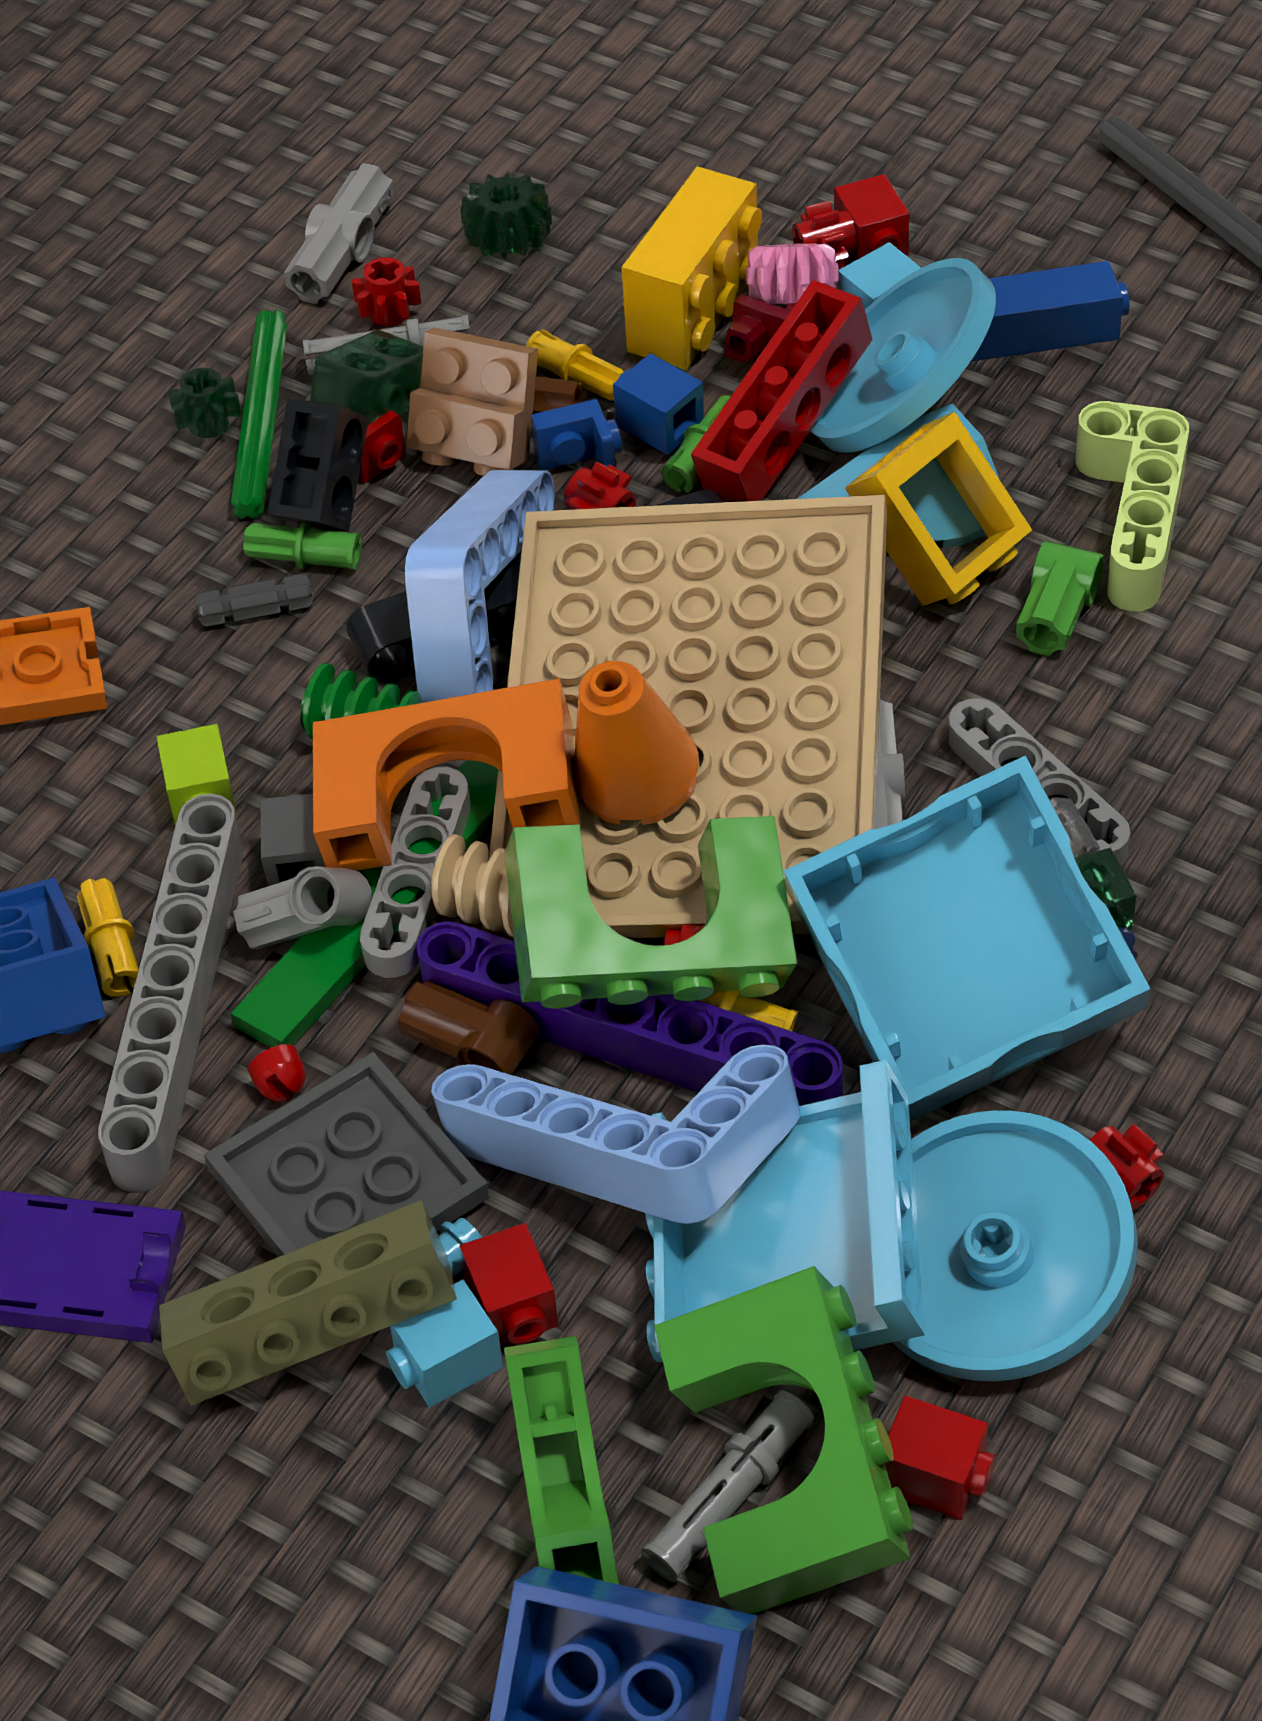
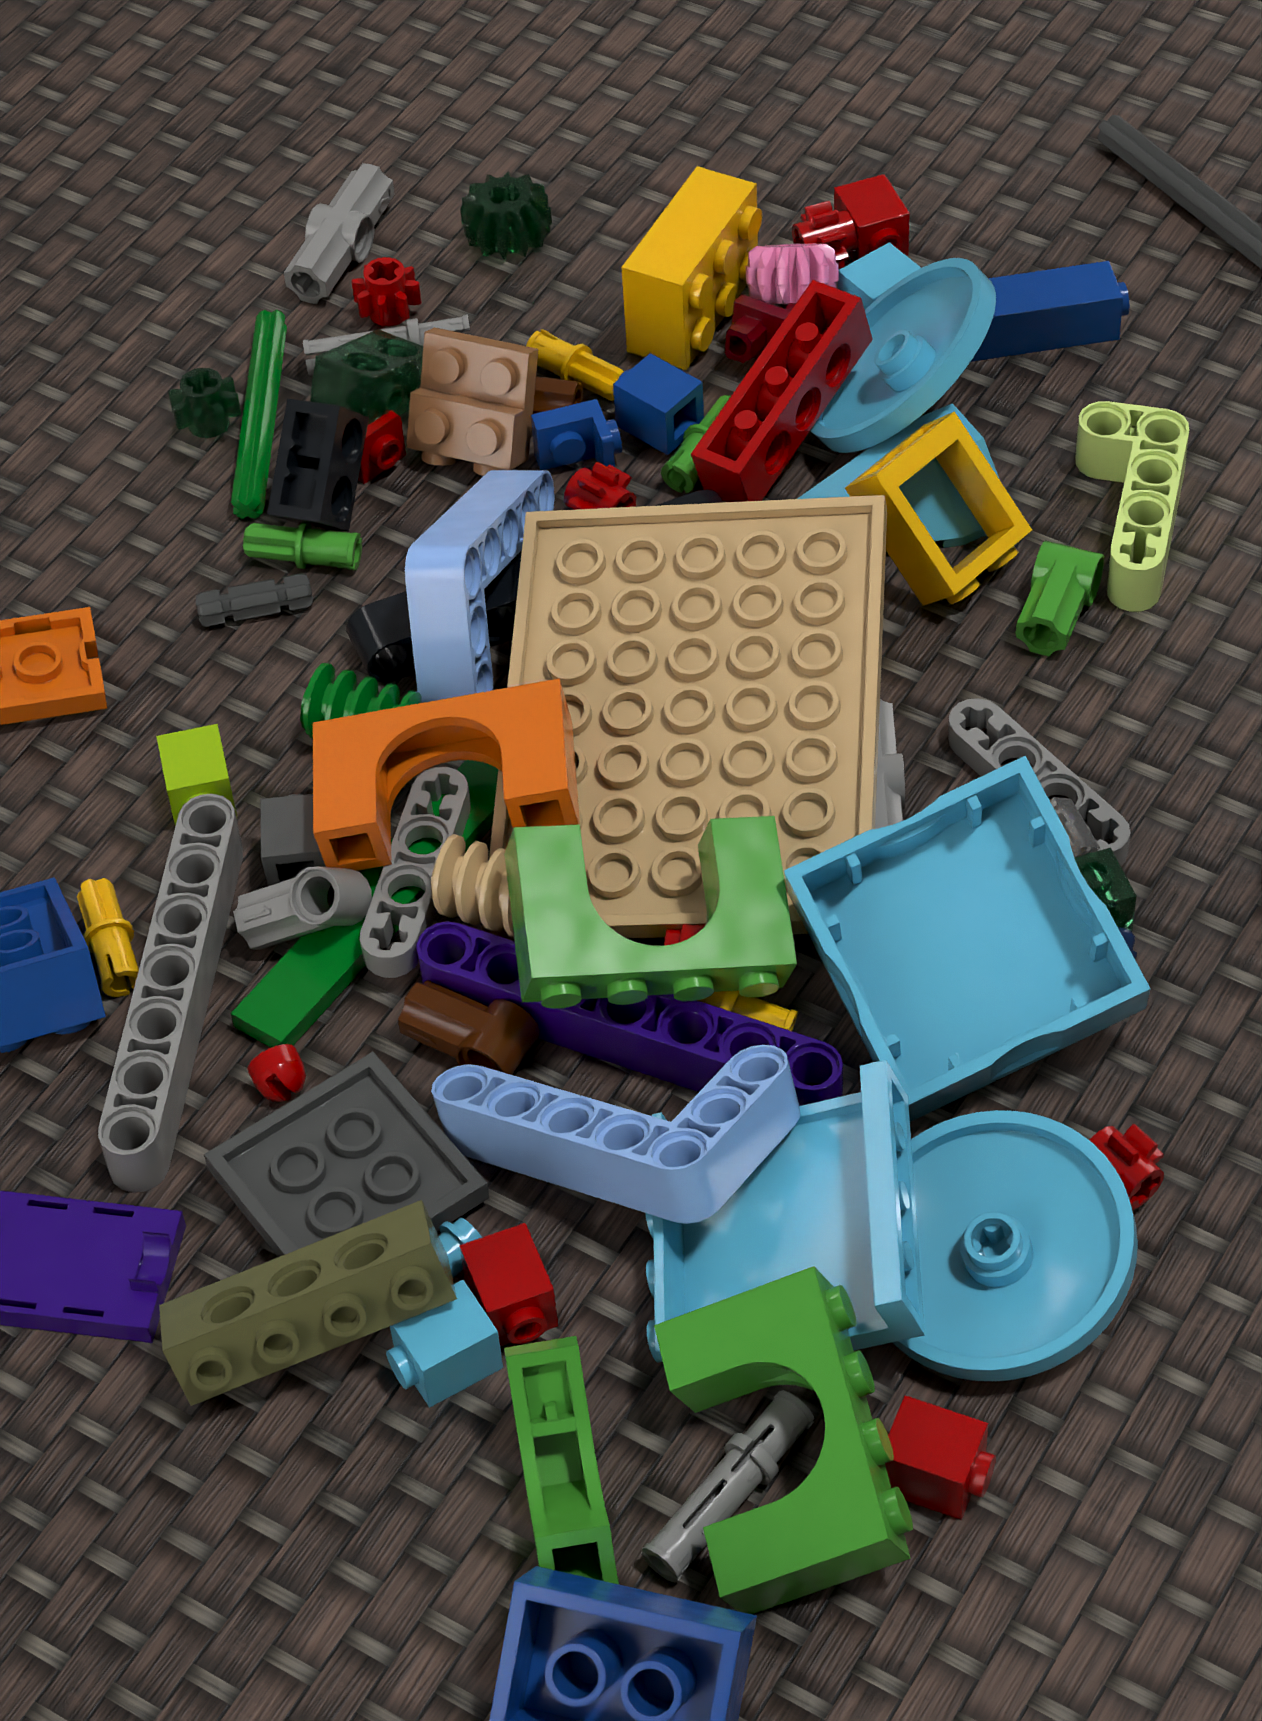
orange cone [574,661,699,825] -> none

